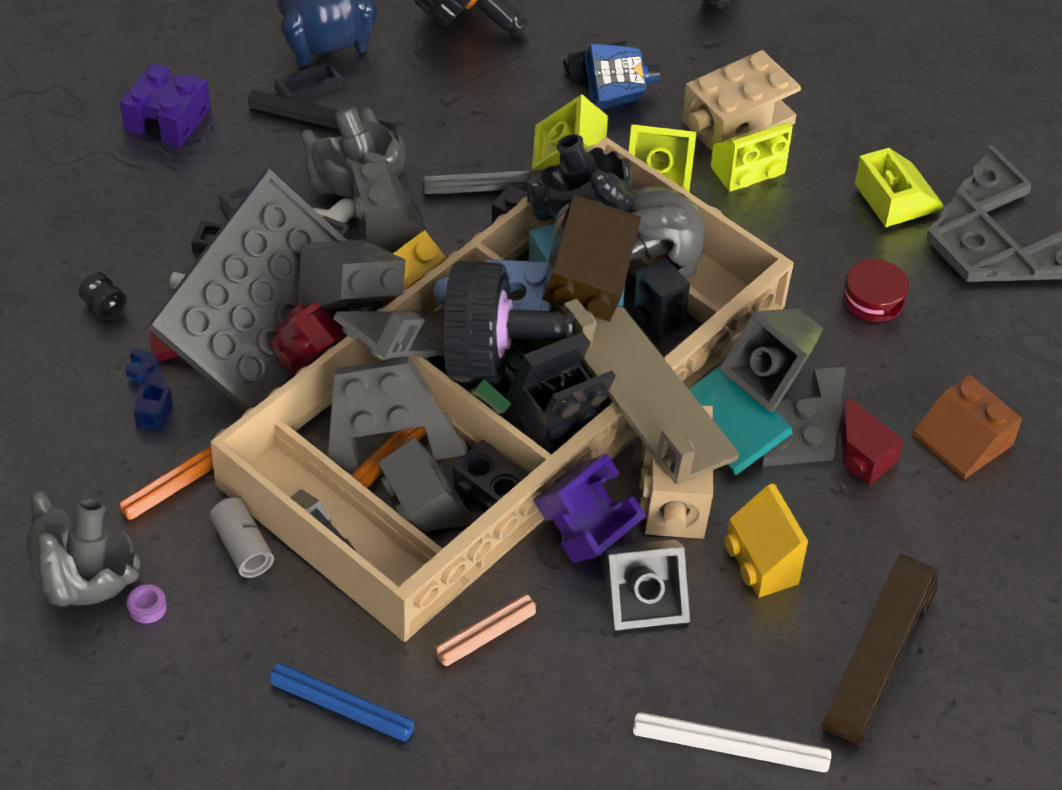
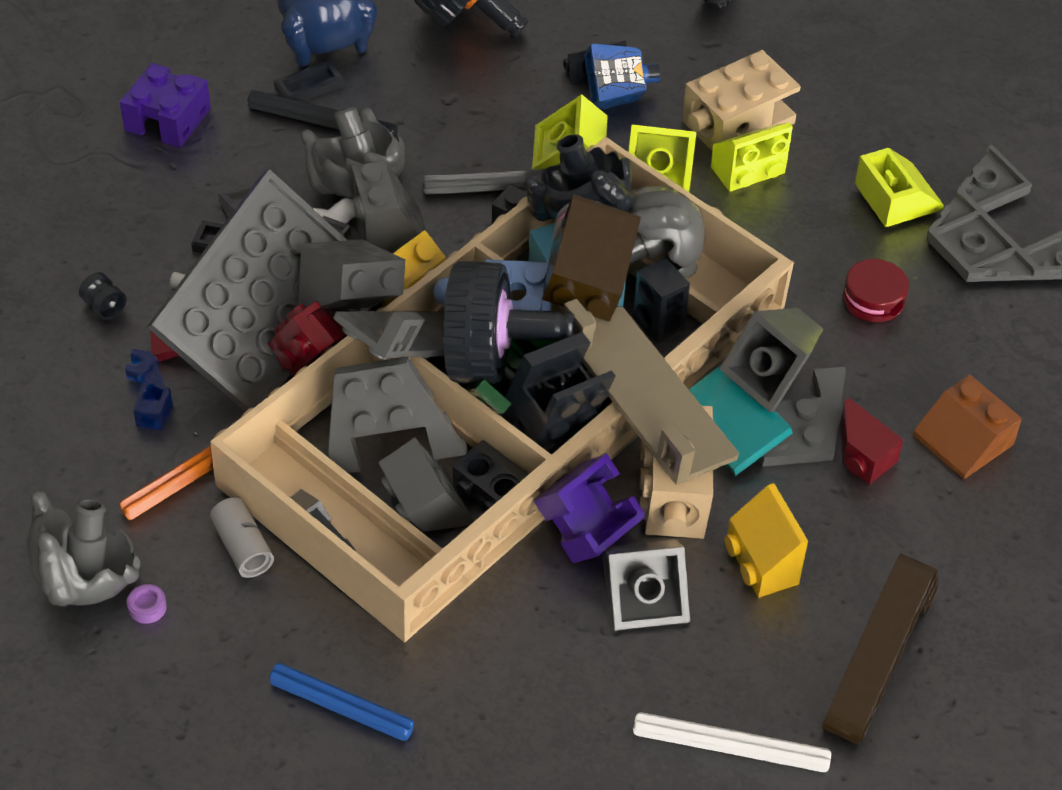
orange axle [351,427,427,488] -> none
axle [435,594,536,666] -> none

